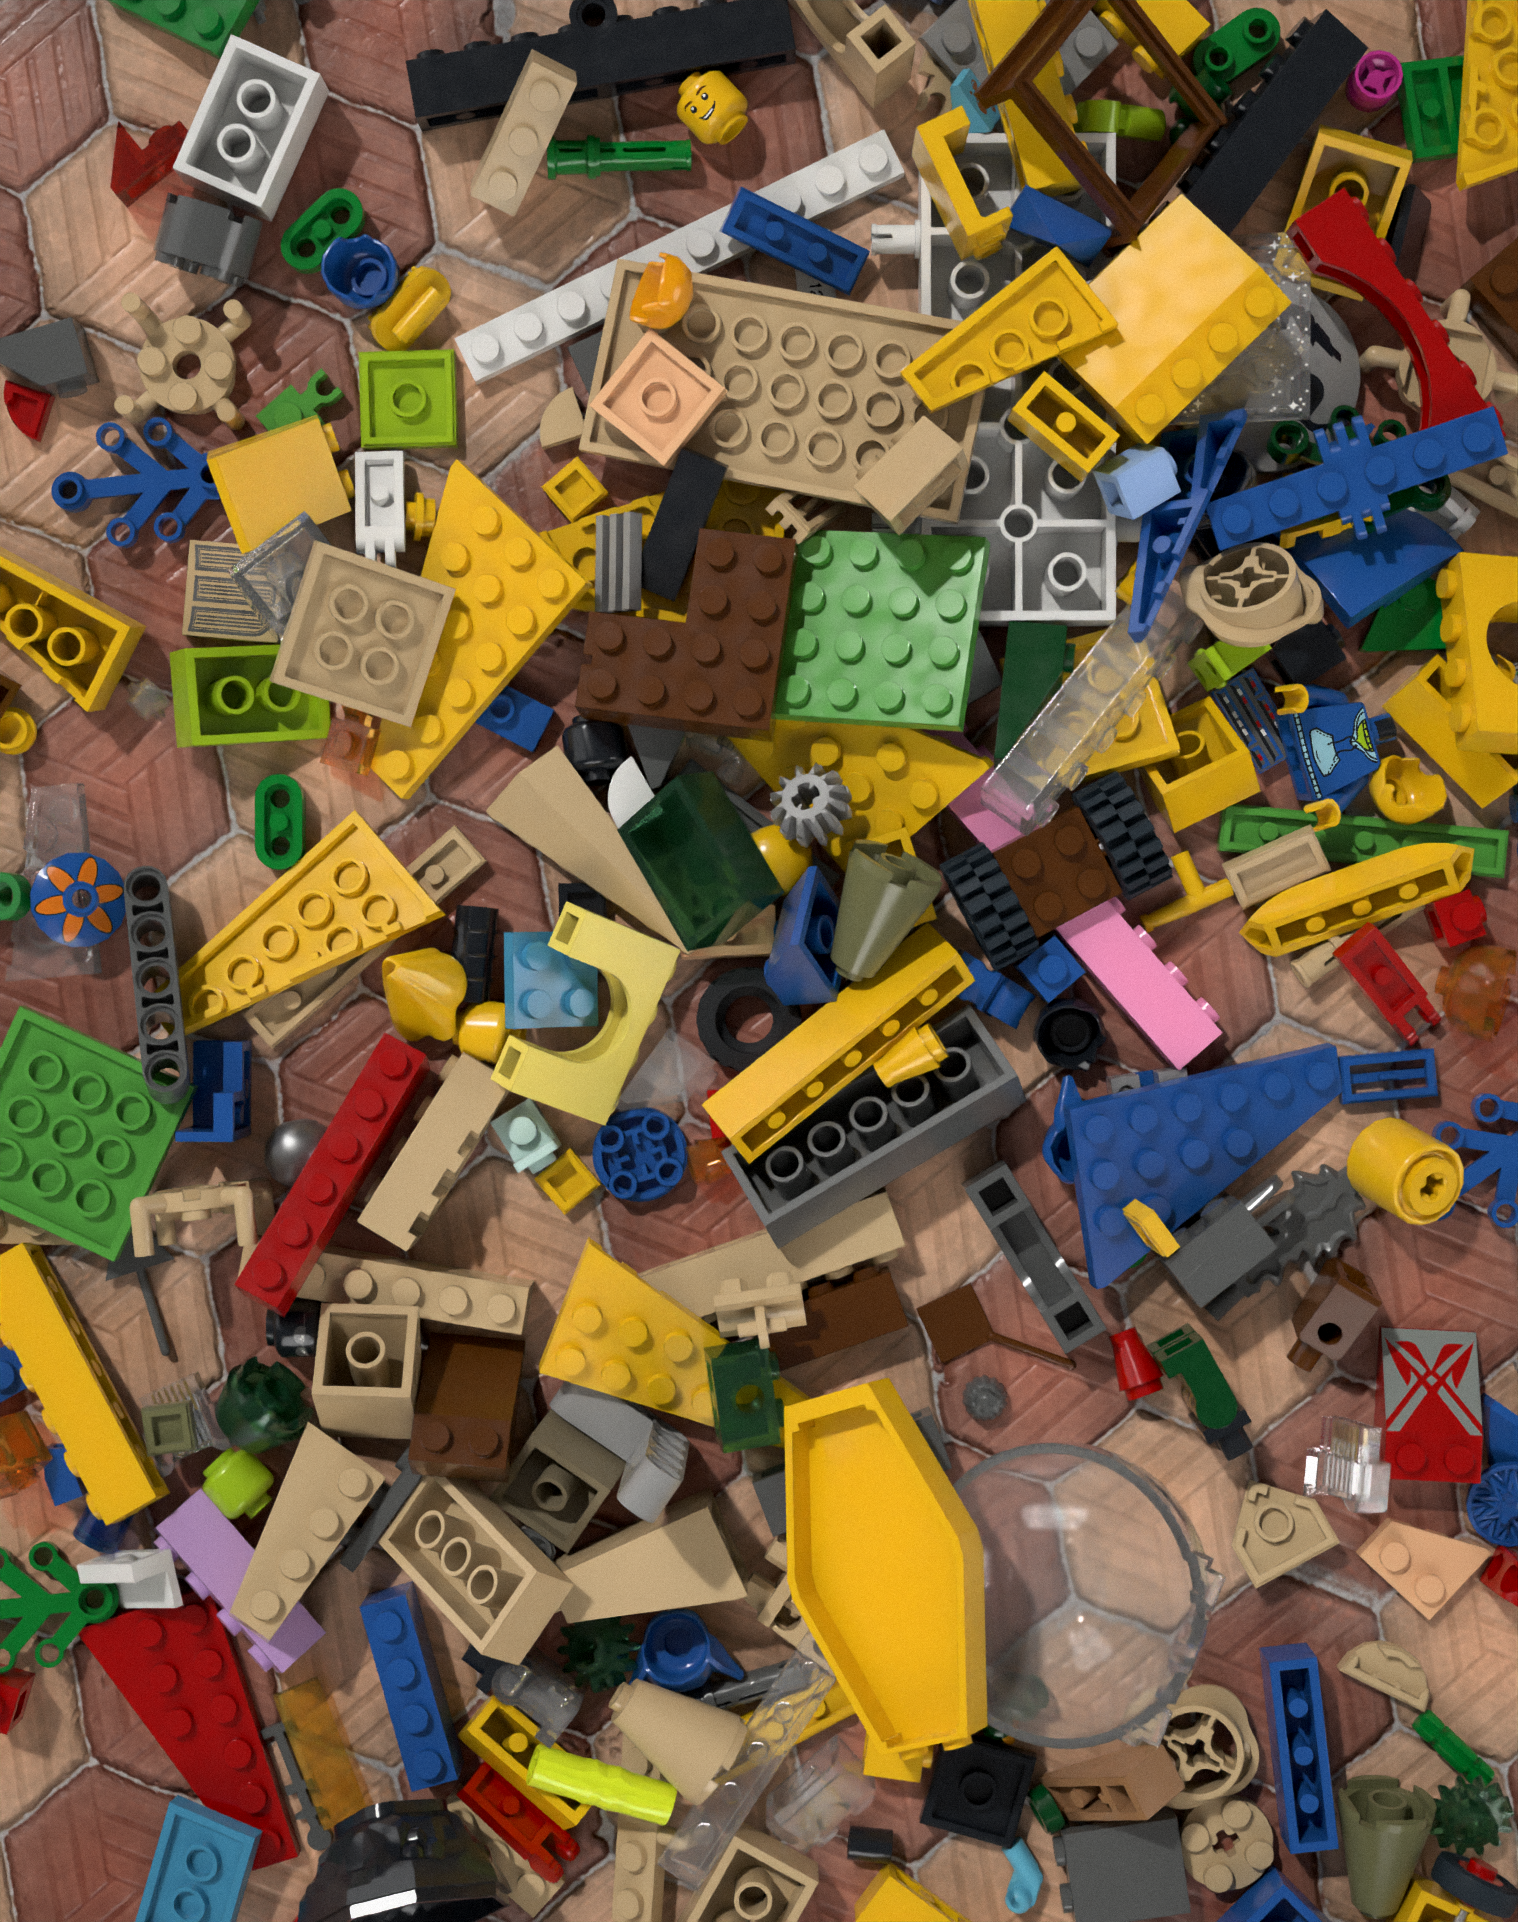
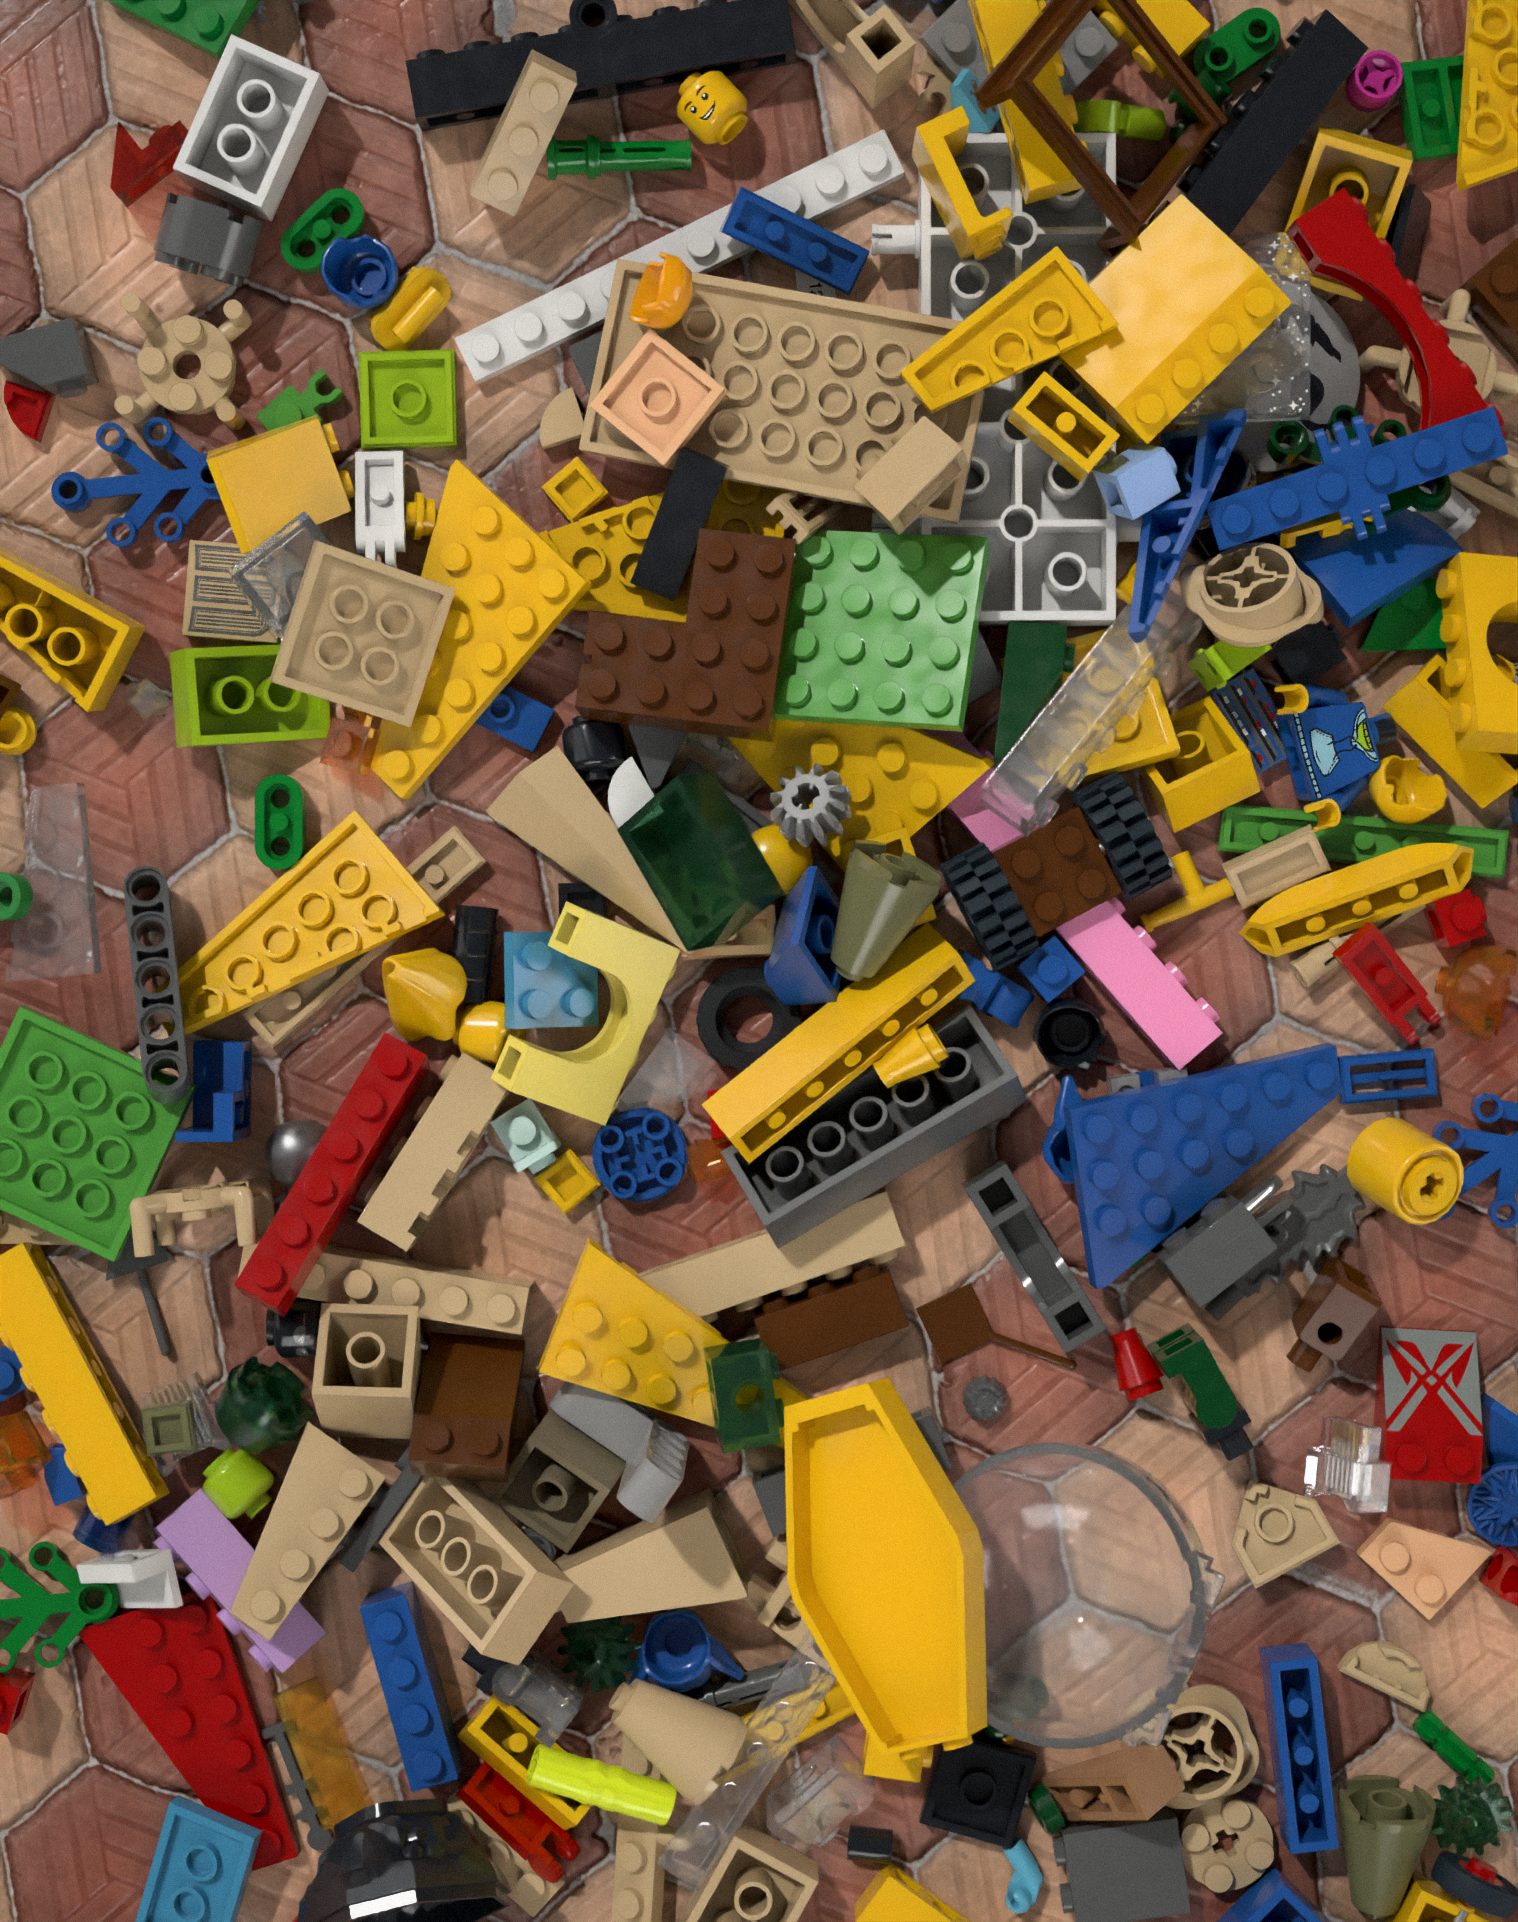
blue dish [30,853,126,947] -> none
light grey tile [595,512,642,614] -> none
tan hips [713,1270,807,1349] -> none
blue slope [1009,185,1112,268] -> none
yellow tile [1122,1199,1180,1258] -> none

